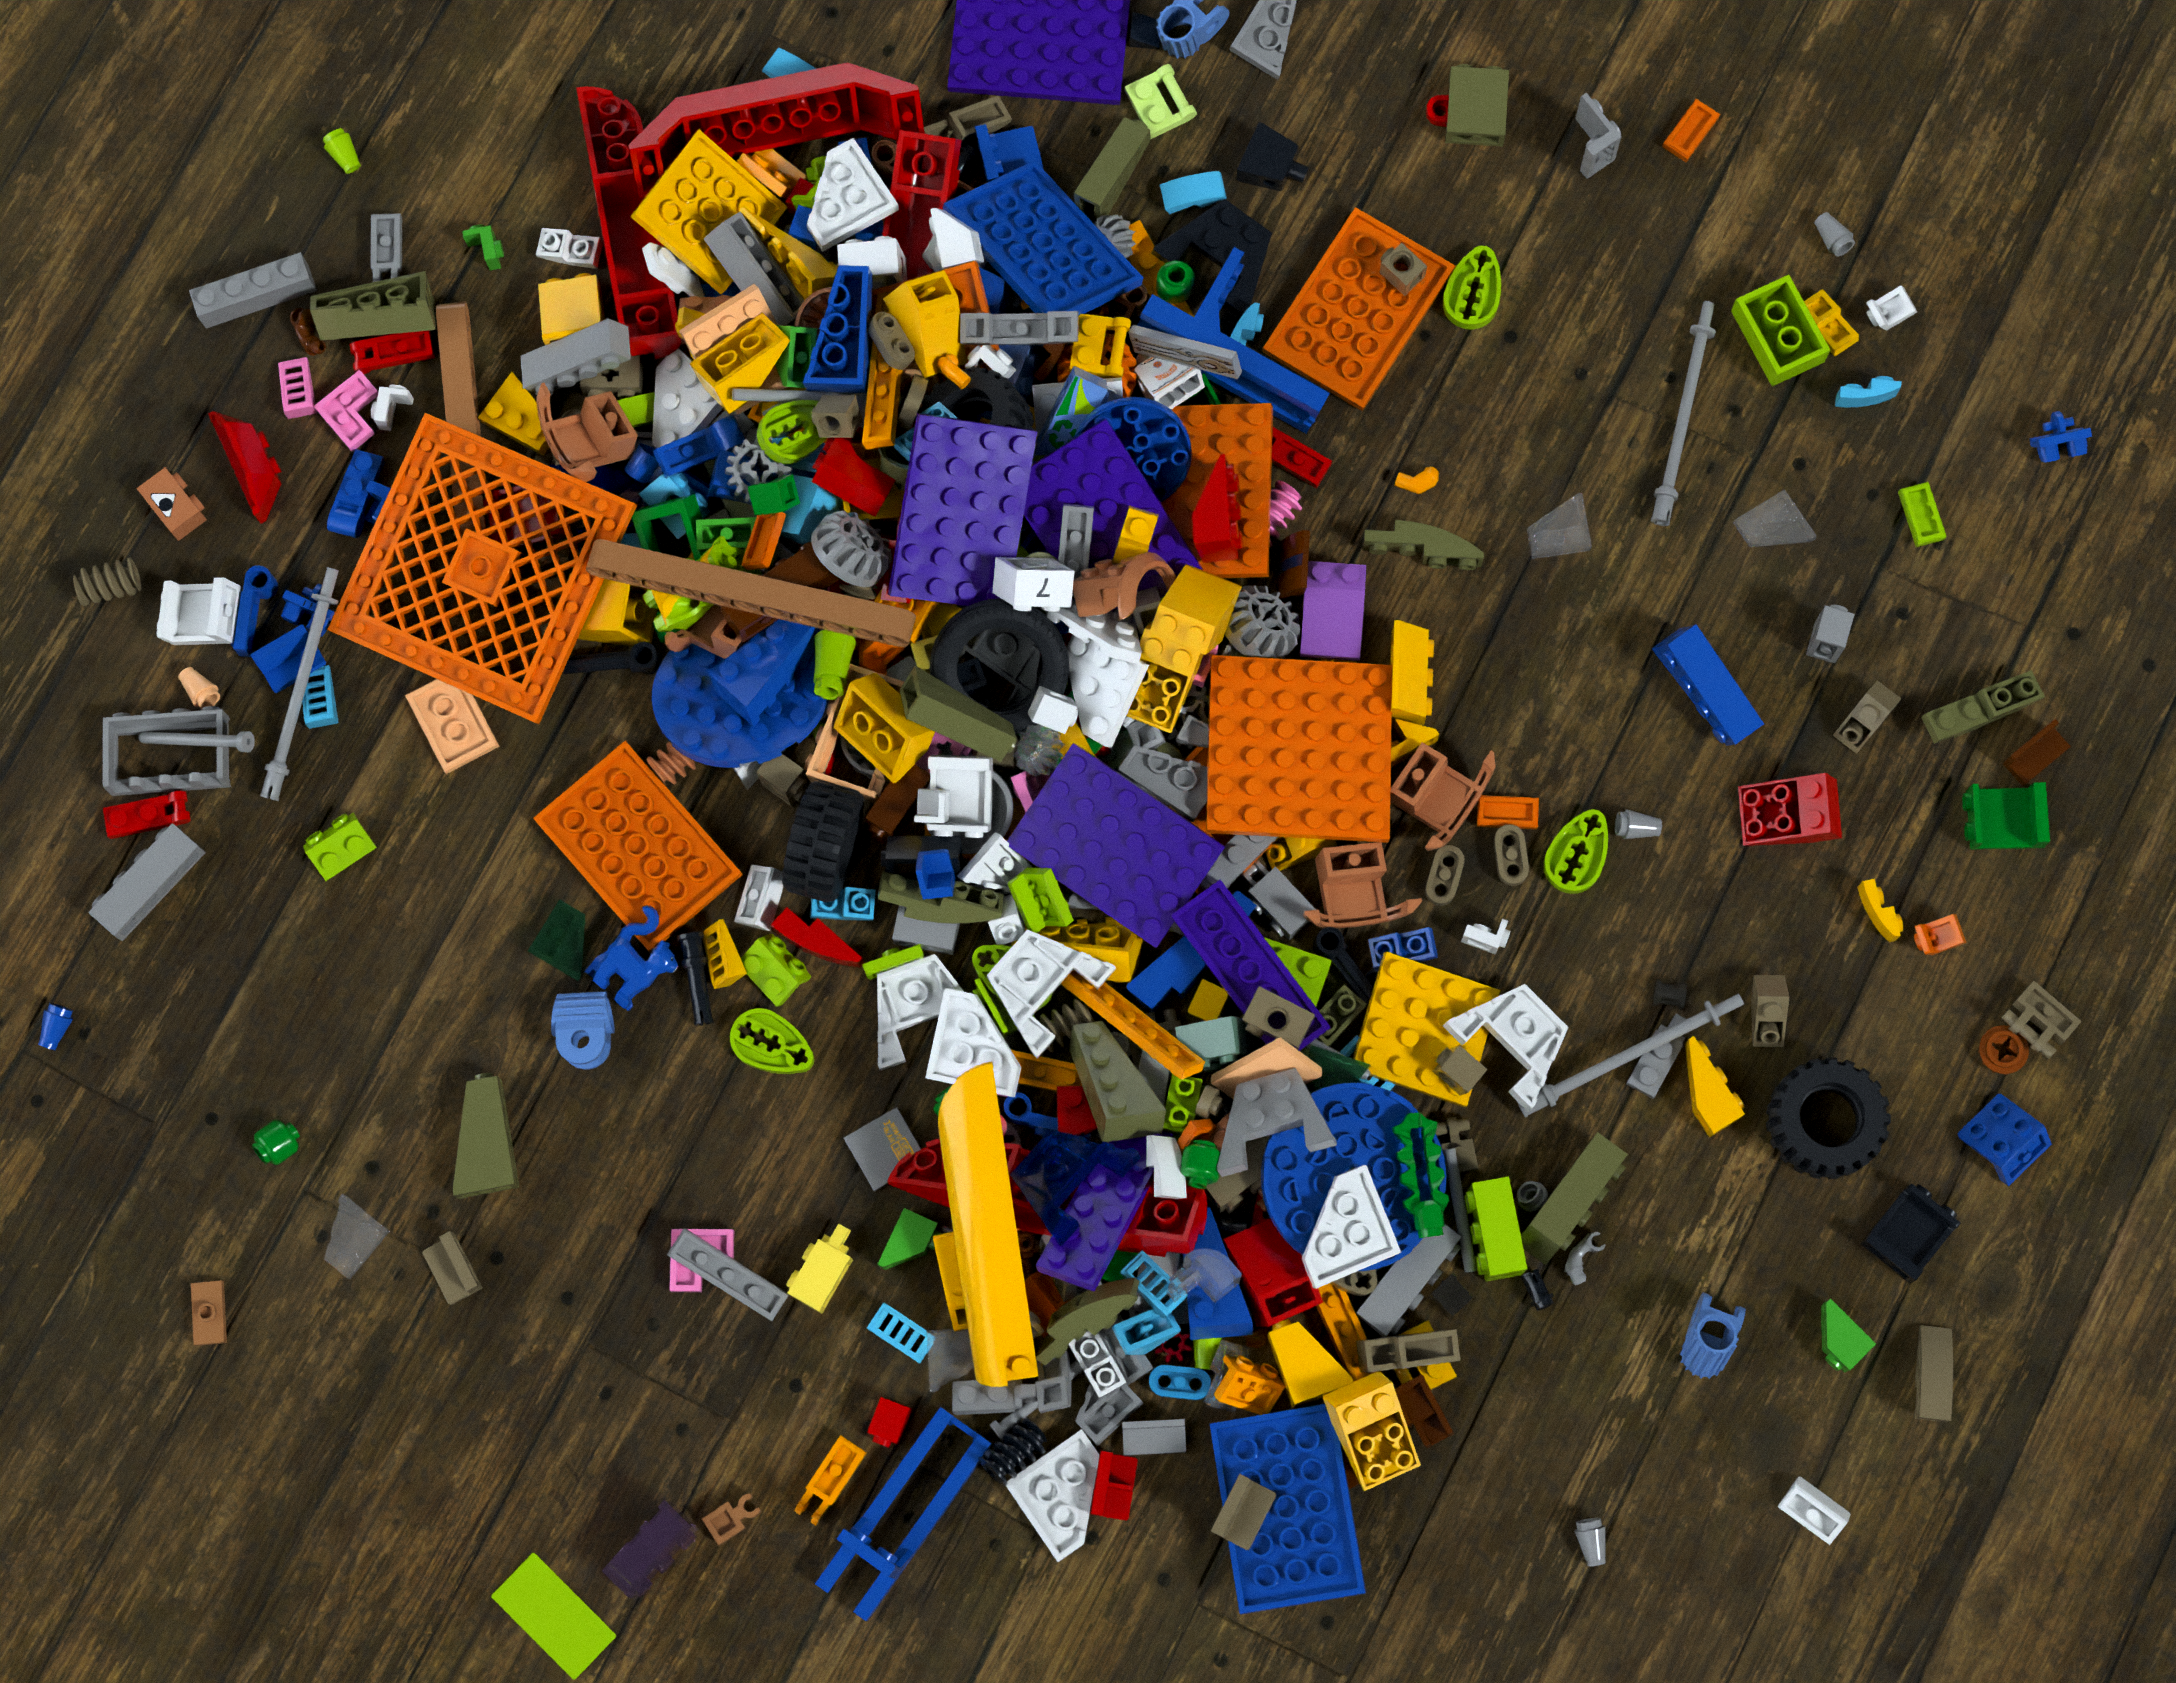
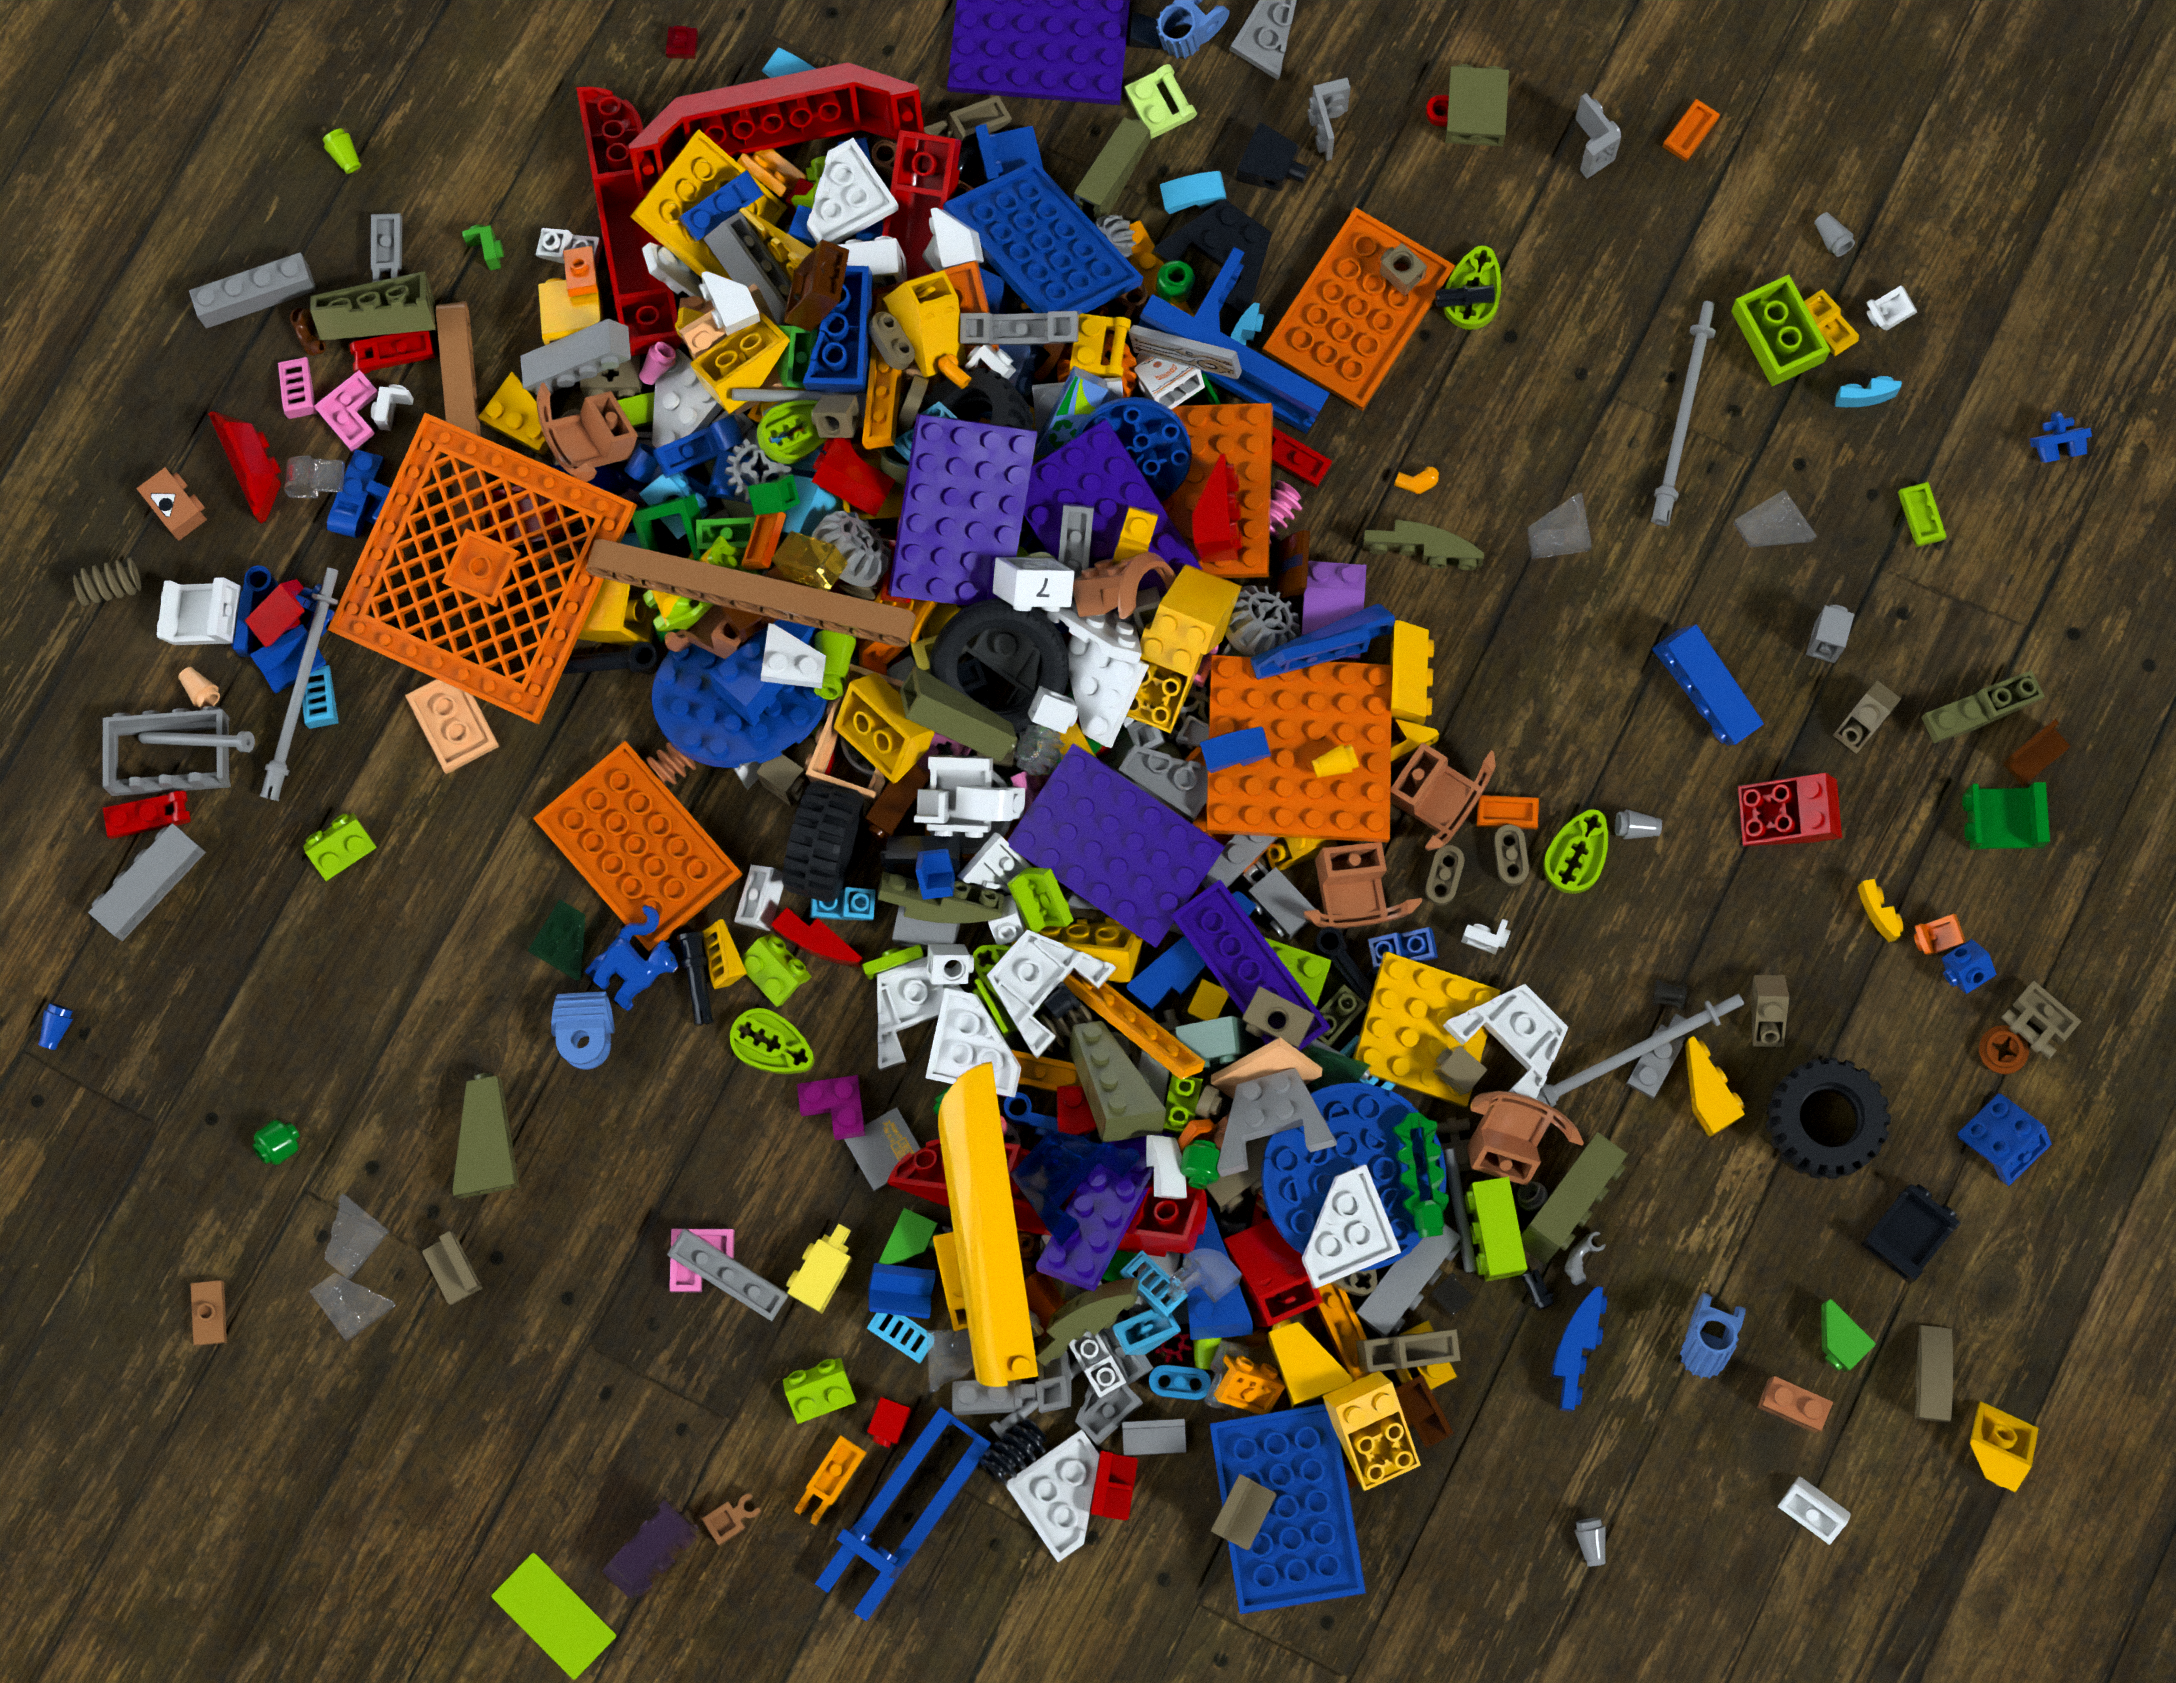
none -> red panel [244,579,305,647]
none -> clear brick [285,455,345,498]
none -> clear wing [309,1273,395,1342]
none -> orange plate [563,246,598,297]
none -> bright pink cone [639,342,676,385]
none -> dark red tile [666,25,698,59]
none -> blue plate [679,170,764,242]
none -> white slope [699,271,760,335]
none -> white wing [761,623,826,688]
none -> clear yellow panel [771,531,848,592]
none -> lime bracket [783,1358,856,1424]
none -> reddish brown window [784,239,850,332]
none -> magenta plate [797,1075,866,1140]
none -> blue panel [868,1263,935,1319]
none -> white brick [927,944,974,984]
none -> white brick [955,785,1025,821]
none -> black piece [1043,982,1081,1020]
none -> blue slope [1200,727,1272,774]
none -> blue wedge [1250,604,1395,680]
none -> light grey bracket [1308,78,1350,161]
none -> yellow cone [1311,744,1359,778]
none -> black axle [1435,284,1495,308]
none -> nougat piece [1466,1091,1584,1186]
none -> blue slope [1551,1286,1607,1412]
none -> nougat brick [1757,1376,1833,1433]
none -> blue brick [1941,939,1997,994]
none -> yellow slope [1970,1401,2039,1492]

